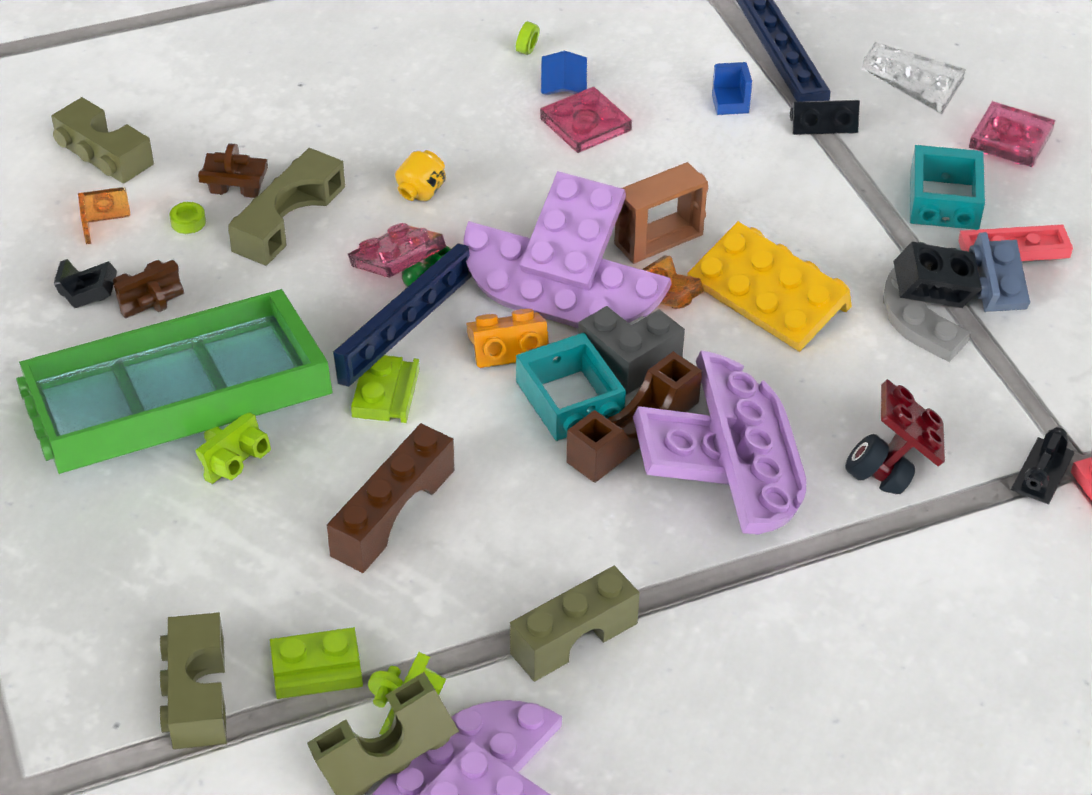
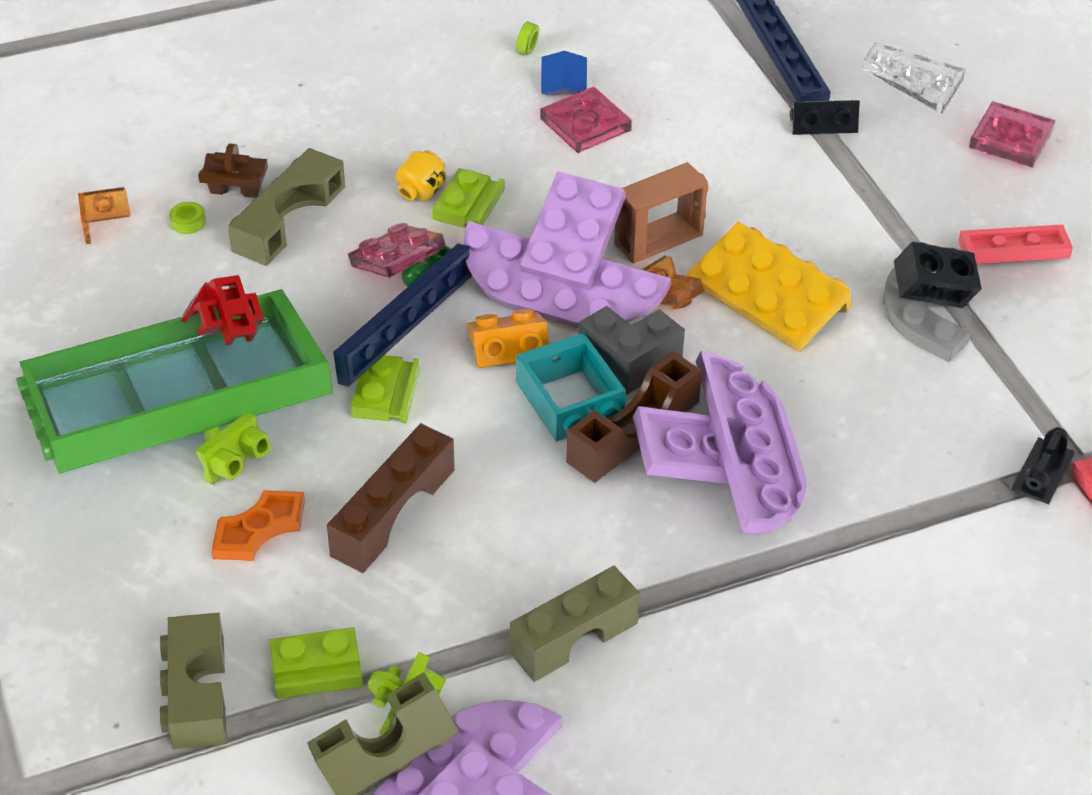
olive arch [51,97,154,184] -> none
black bracket [54,259,117,308] -> none
reddish brown hips [113,260,184,318] -> none
blue panel [712,62,752,115] -> none
dark red plate [845,379,945,494] -> none
teal window [910,145,985,230] -> none
sand blue bracket [969,232,1030,312] -> none
none -> red piece [180,275,264,346]
none -> orange tile [212,490,305,561]
none -> lime plate [432,168,505,228]

